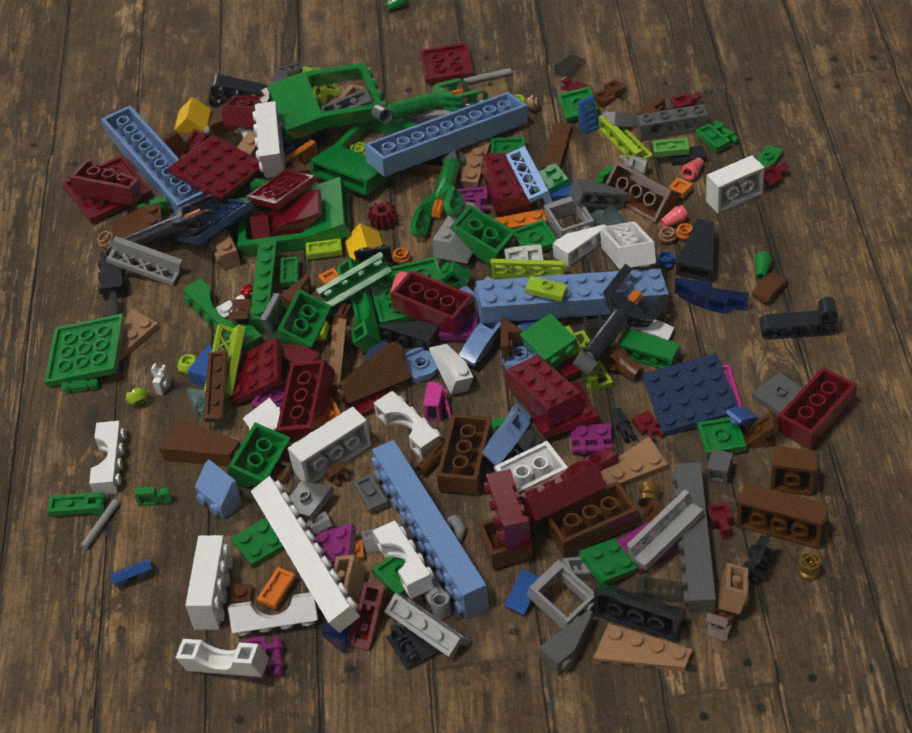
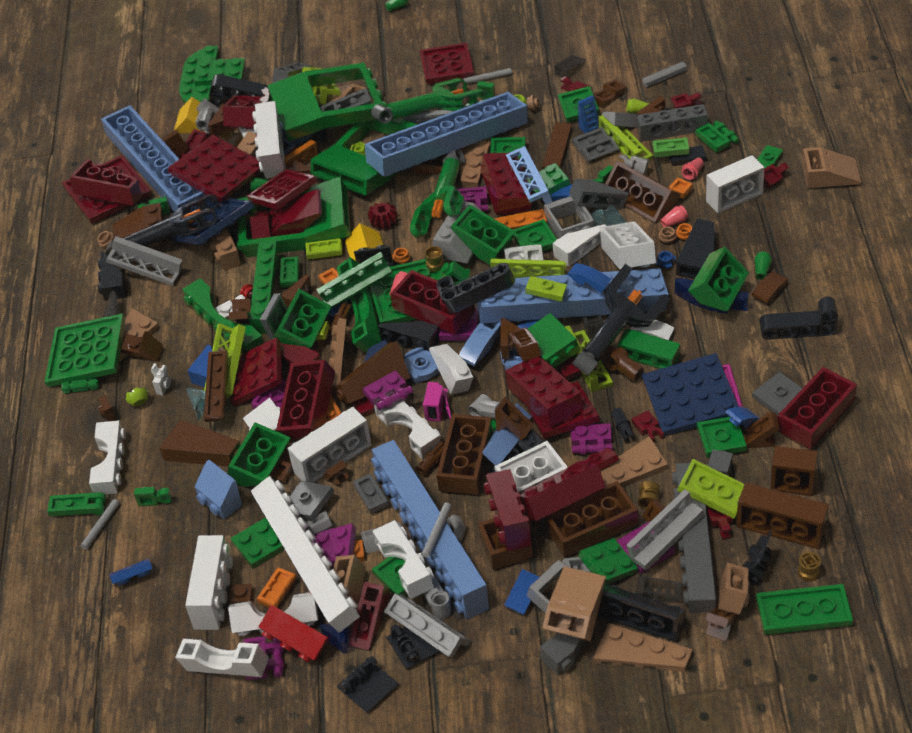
lime plate [177,354,198,375] -> none
none -> reddish brown plate [98,395,116,422]
none -> reddish brown slope [121,331,163,362]
none -> green plate [179,45,246,104]
none -> light grey piece [195,99,219,131]
none -> red brick [258,604,330,662]
none -> black hinge [336,656,399,713]
none -> magenta plate [363,370,413,411]
none -> light grey bar [422,503,452,557]
none -> pearl gold wheel [424,246,444,272]
none -> black beam [437,263,516,313]
none -> light grey piece [468,394,500,418]
none -> green plate [477,81,496,99]
none -> reddish brown slope [494,397,534,440]
none -> reddish brown slope [509,327,540,361]
none -> medium nougat slope [542,566,606,642]
none -> blue slope [567,263,611,293]
none -> dark grey slope [572,127,619,162]
none -> lime cone [626,98,650,114]
none -> light grey axle [642,62,687,87]
none -> lime tile [677,459,744,519]
none -> green slope [688,247,749,311]
none -> green plate [756,584,853,635]
none -> medium nougat slope [802,147,861,188]

